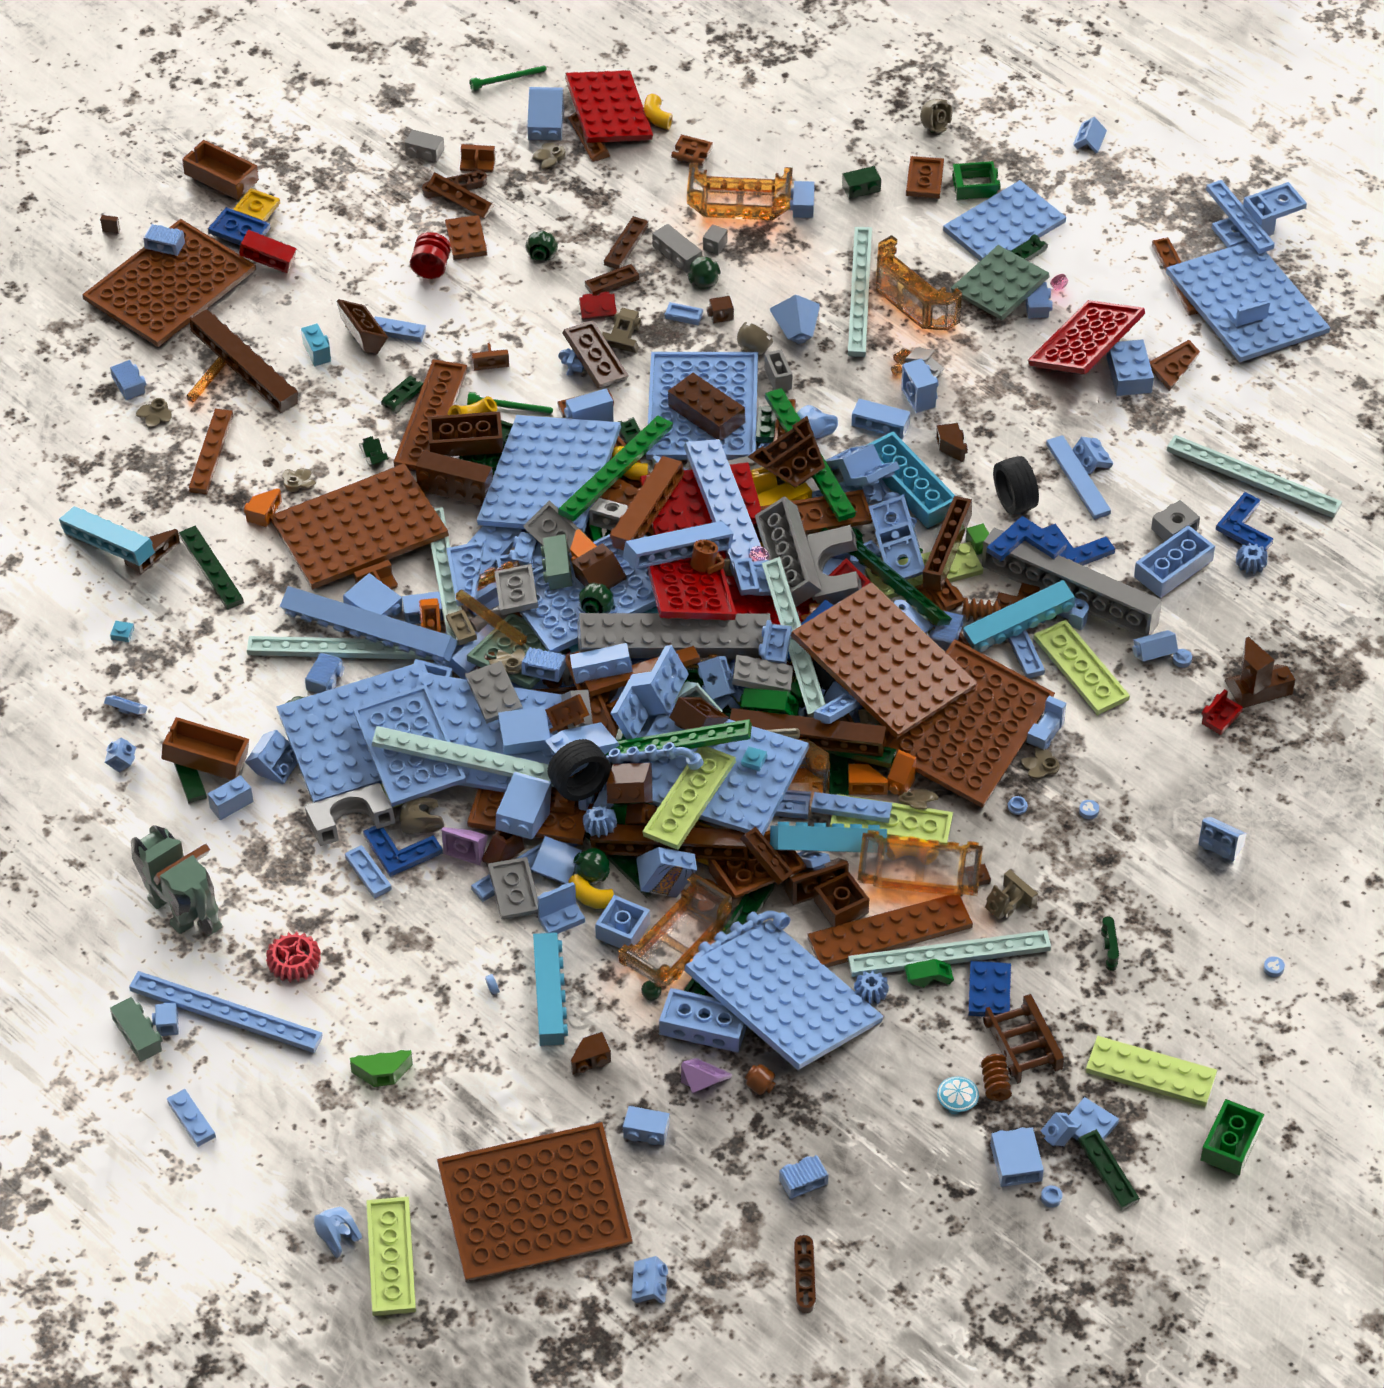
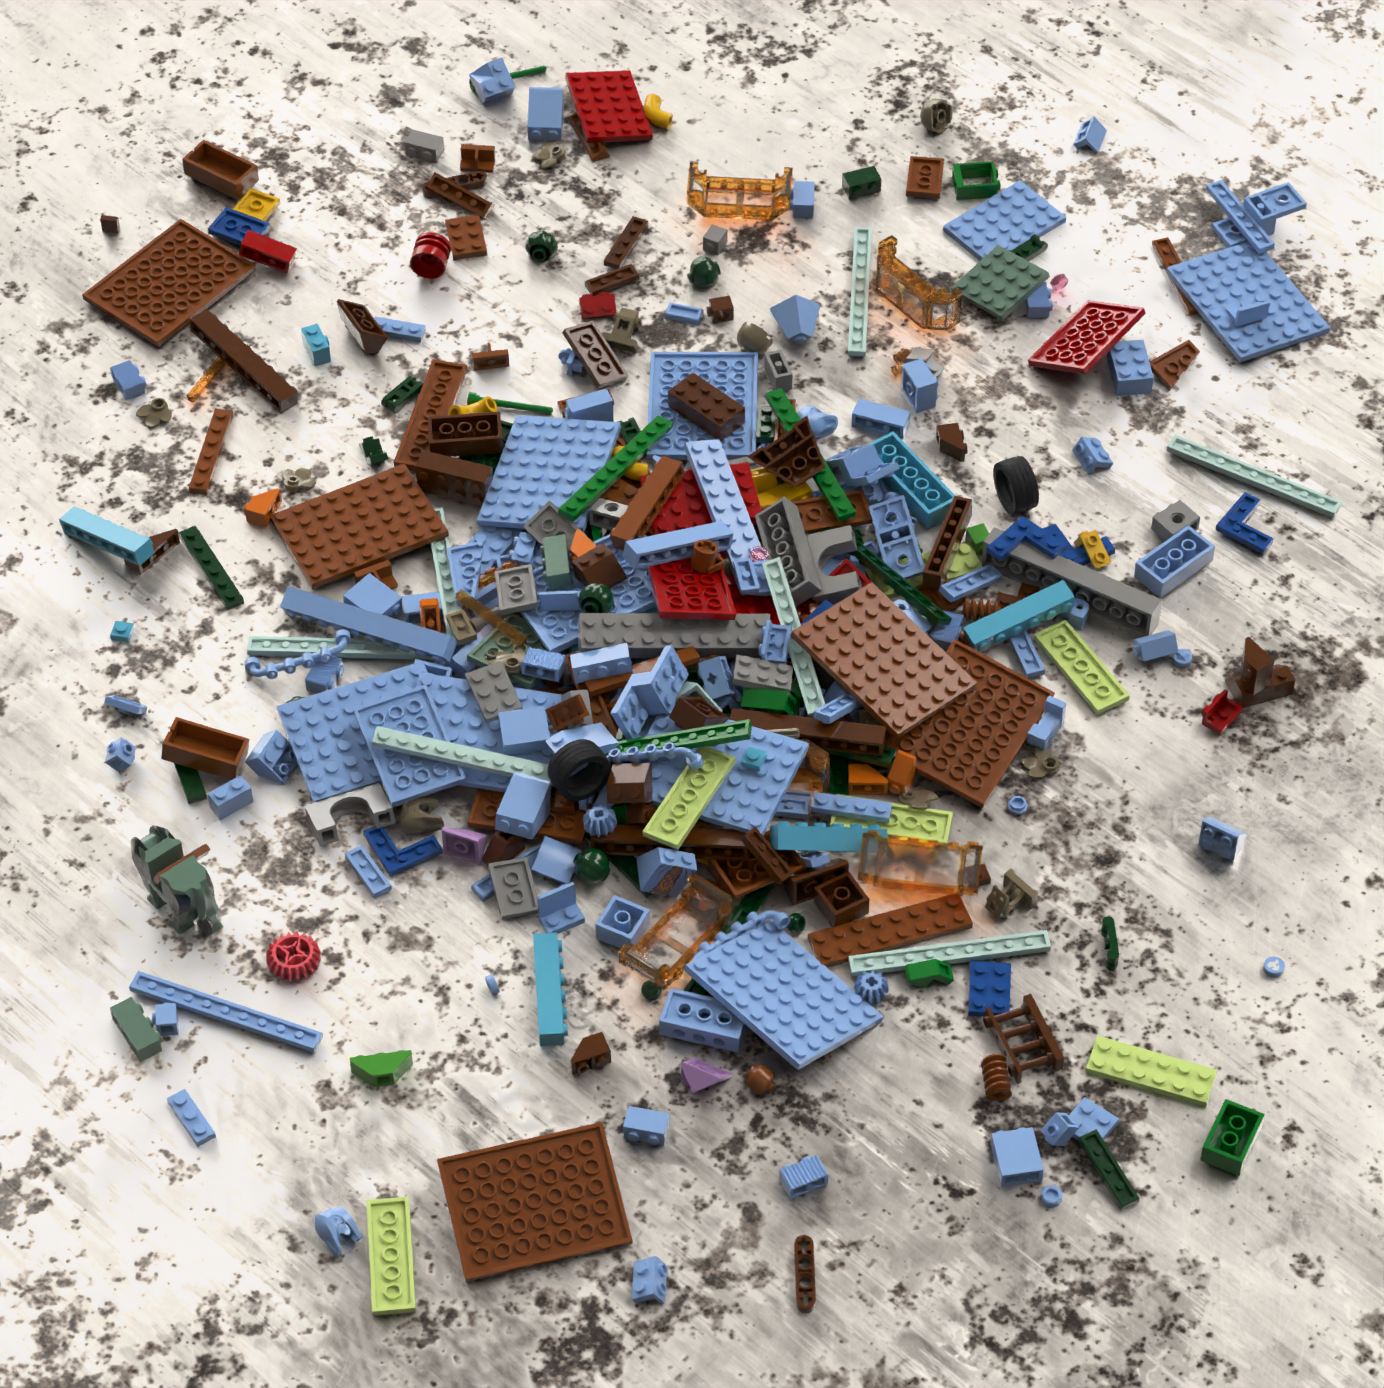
light blue brick [143,224,185,256] -> none
yellow cylinder [568,874,614,909] -> none
light grey brick [652,224,702,273] -> none
dark orange plate [671,134,713,166] -> none
dish [937,1076,979,1115] -> none
light blue tile [1046,435,1111,519] -> none
light blue tile [1079,800,1099,819] -> none
light blue gear [1236,543,1268,574] -> none
none -> light blue bar [245,630,351,679]
none -> light blue slope [469,57,516,105]
none -> light blue panel [539,591,581,611]
none -> dark green plate [787,913,806,933]
none -> light blue plate [938,564,1003,602]
none -> yellow bracket [1073,530,1111,570]

